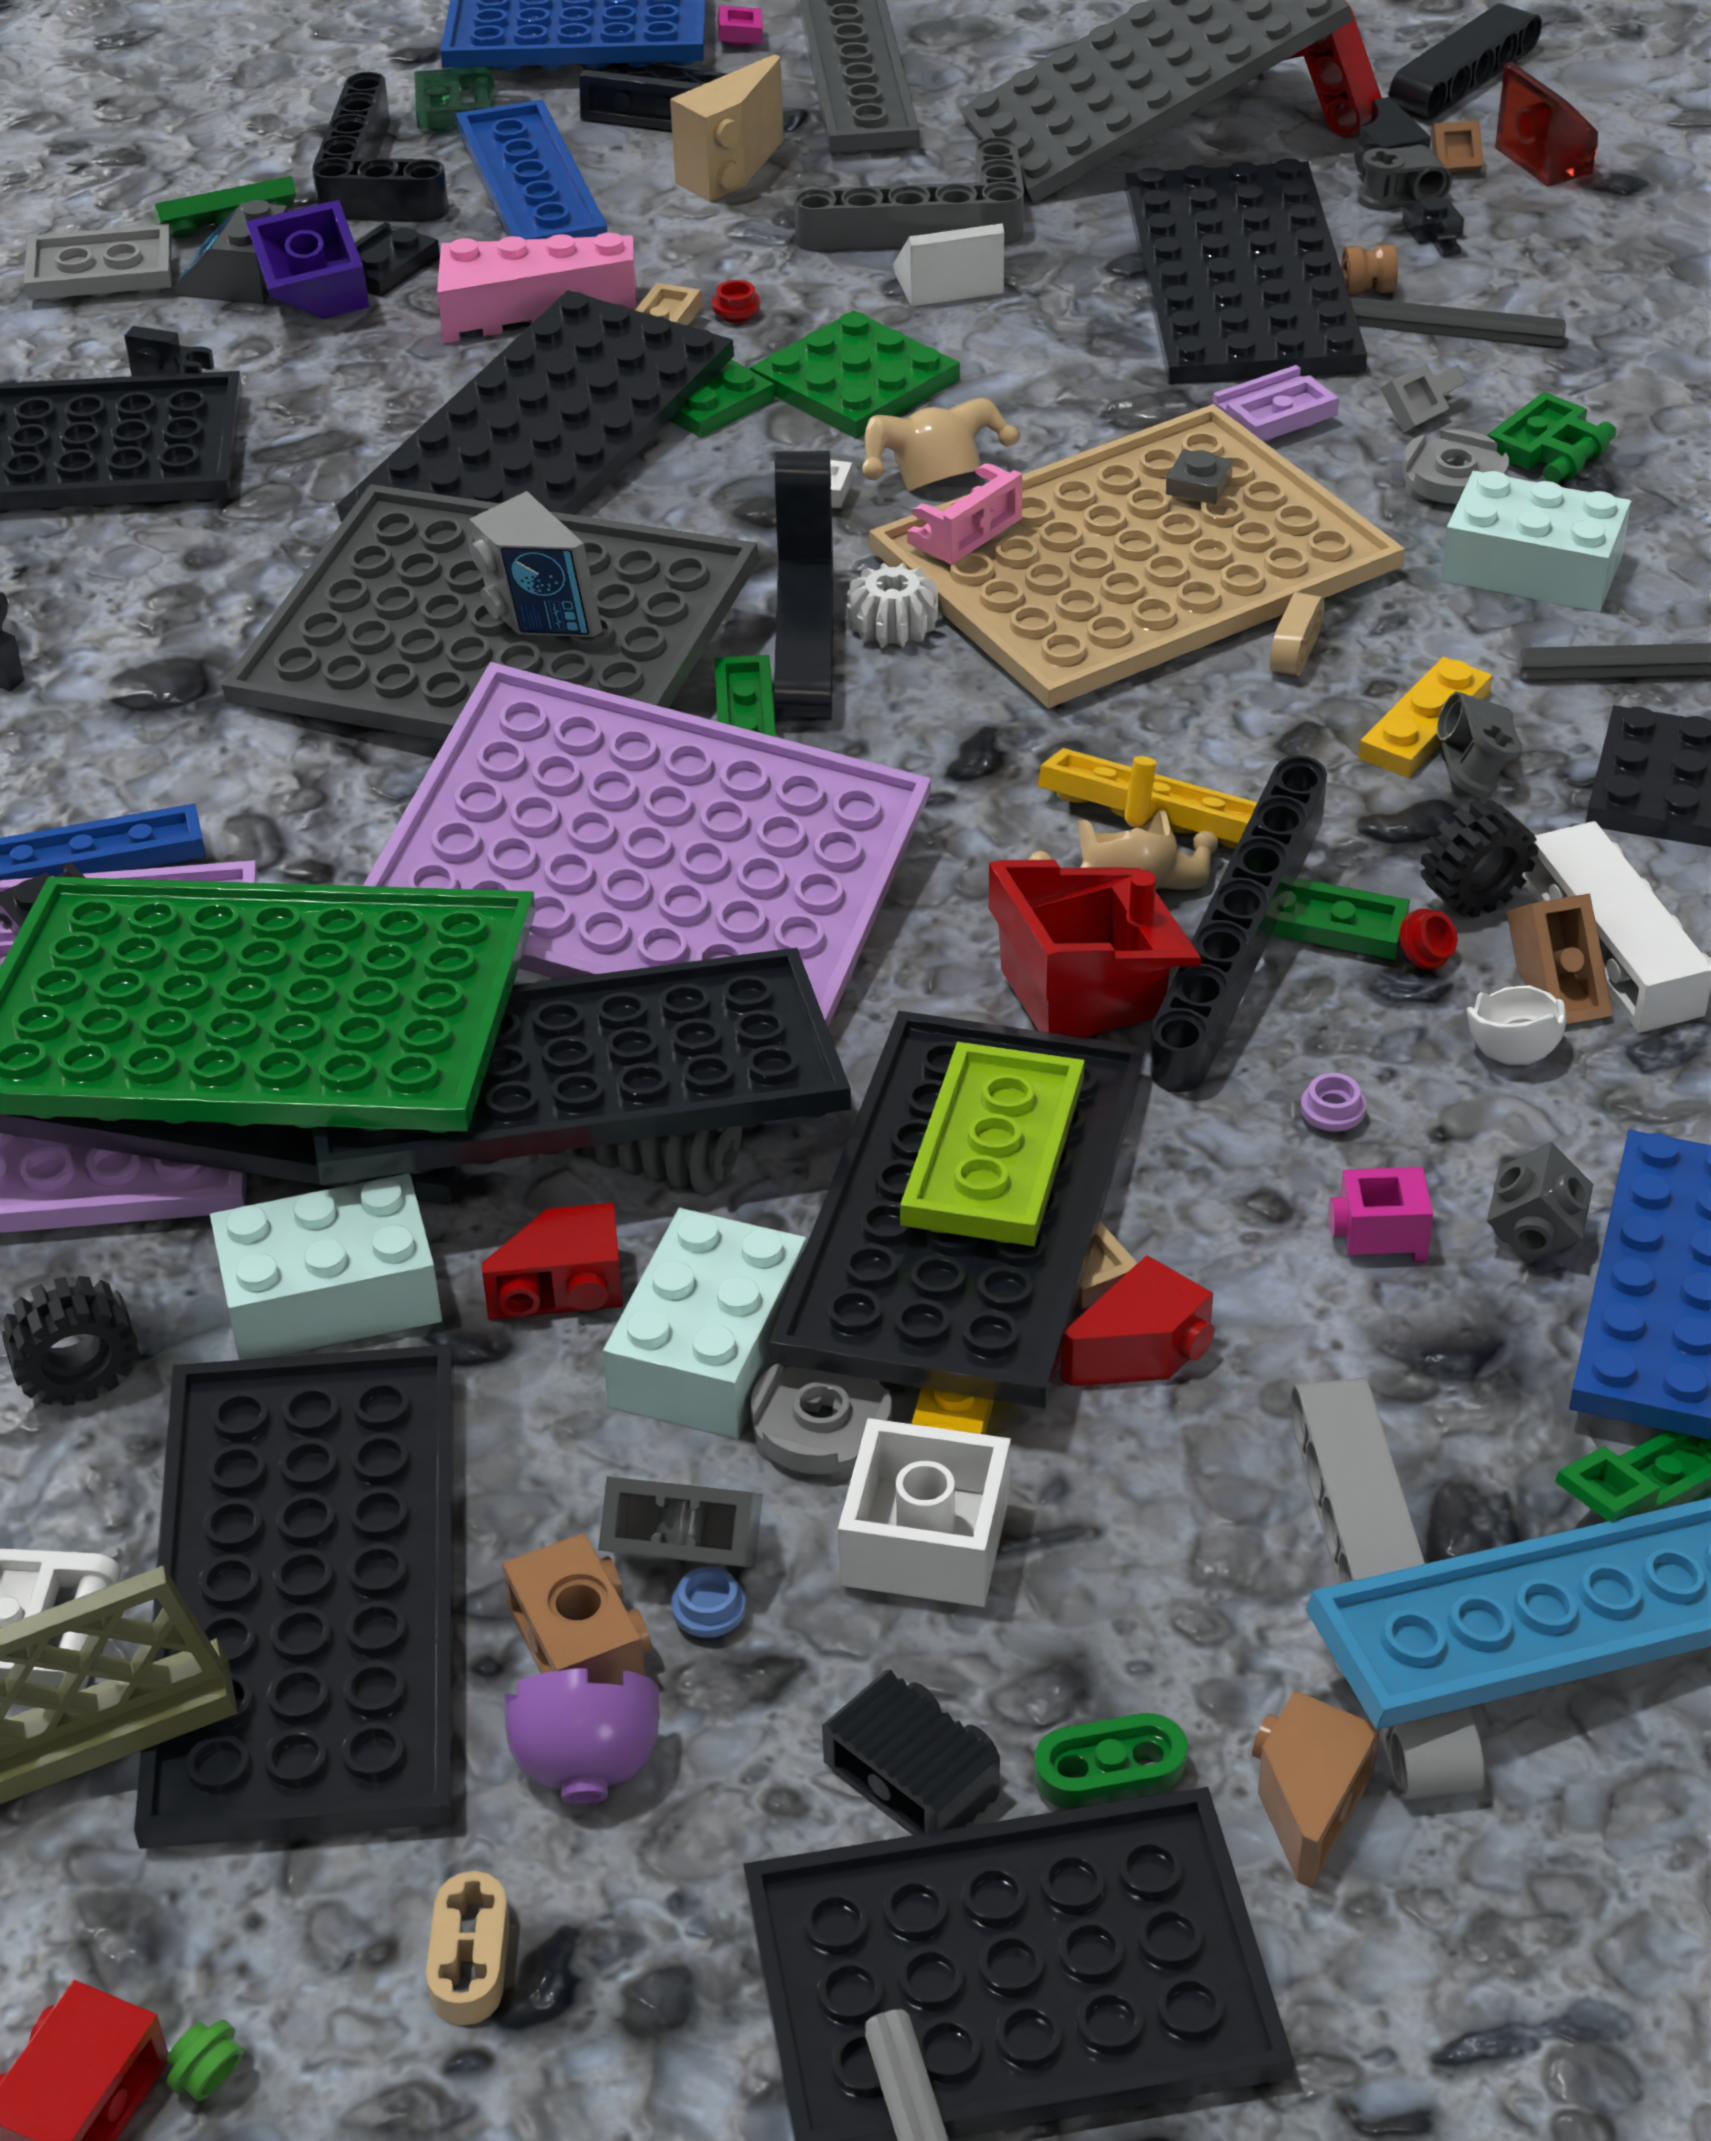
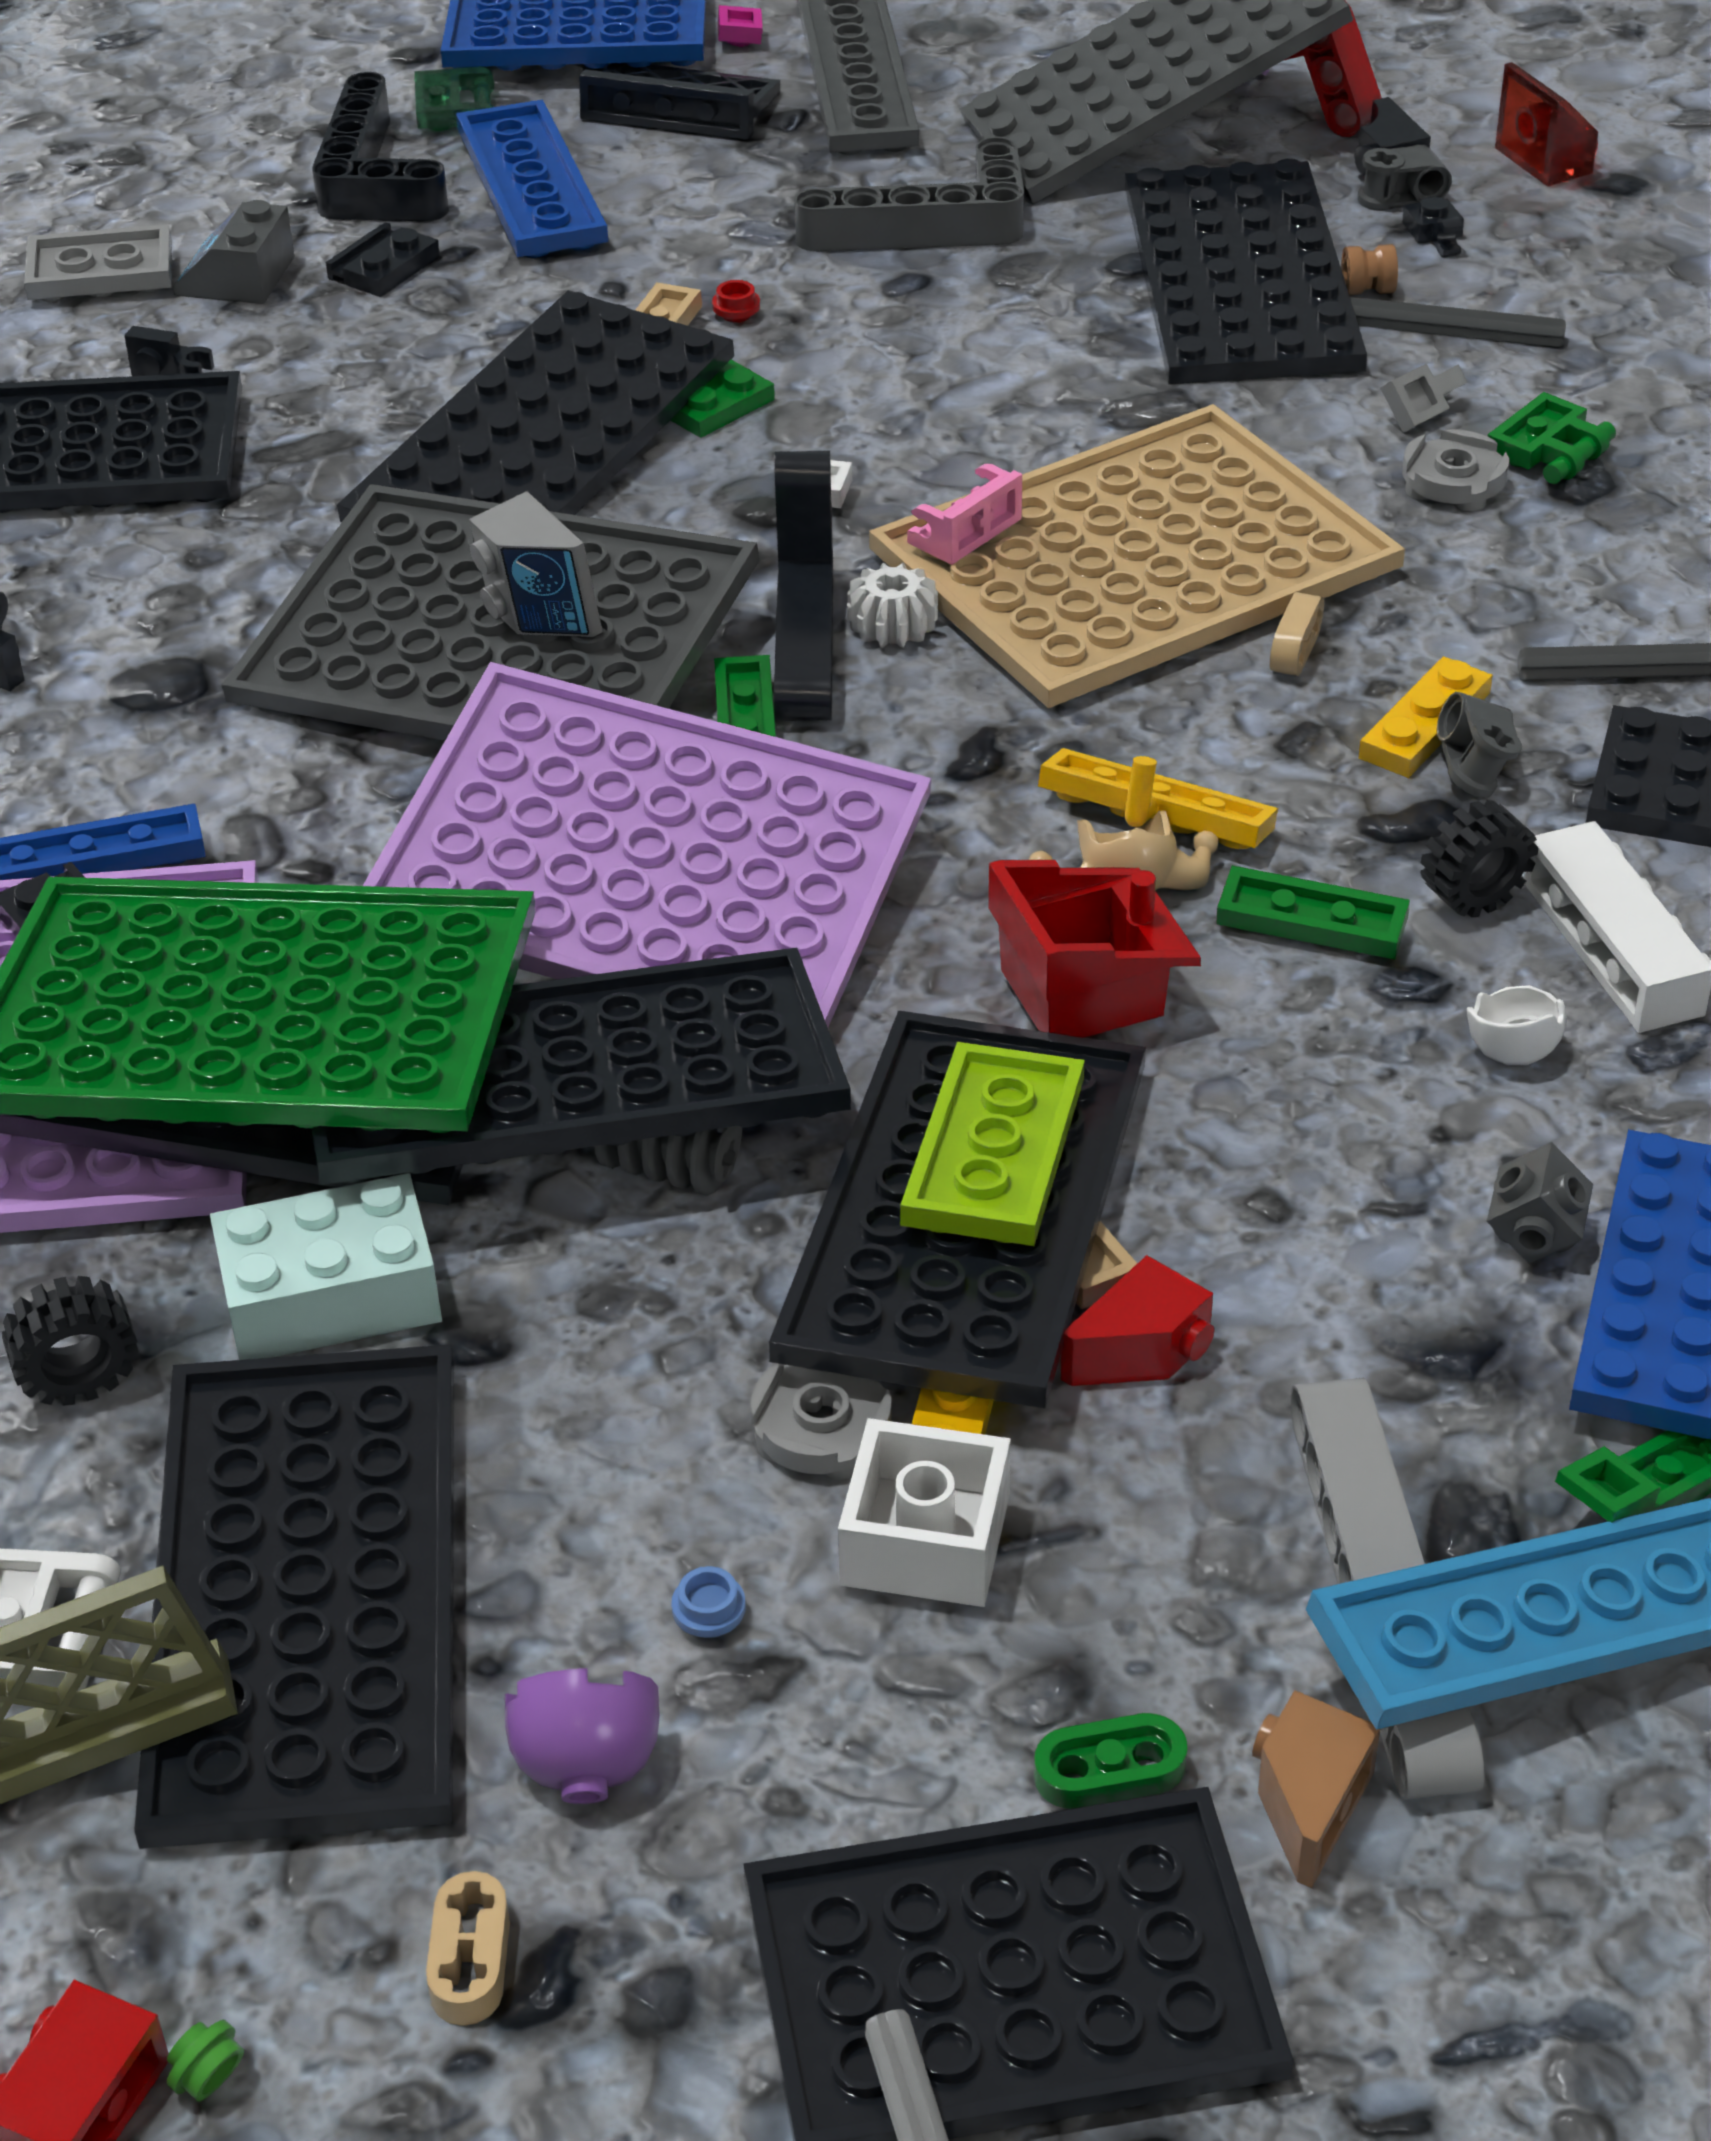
green plate [153,176,297,238] -> none
dark purple slope [246,200,370,319] -> none
bright pink wedge [437,233,637,344] -> none
red slope [482,1203,623,1320] -> none
medium nougat brick [502,1532,652,1686] -> none
dark grey brick [598,1476,763,1567] -> none
light aqua brick [603,1208,807,1440] -> none
tan slope [670,54,784,202] -> none
green plate [750,310,960,439] -> none
black brick [822,1670,1000,1835] -> none
tan piece [862,397,1020,491] -> none
white slope [893,223,1004,307] -> none
black beam [1150,755,1327,1092] -> none
dark grey plate [1166,449,1233,505] -> none
lavender plate [1213,365,1339,442] -> none
lavender plate [1300,1073,1366,1132] -> none
dark pink brick [1328,1167,1433,1262] -> none
black beam [1388,3,1542,119] -> none
red plate [1400,909,1458,970] -> none
medium nougat plate [1430,121,1484,173] -> none
light aqua brick [1441,470,1631,612] -> none
medium nougat slope [1506,893,1613,1024] -> none

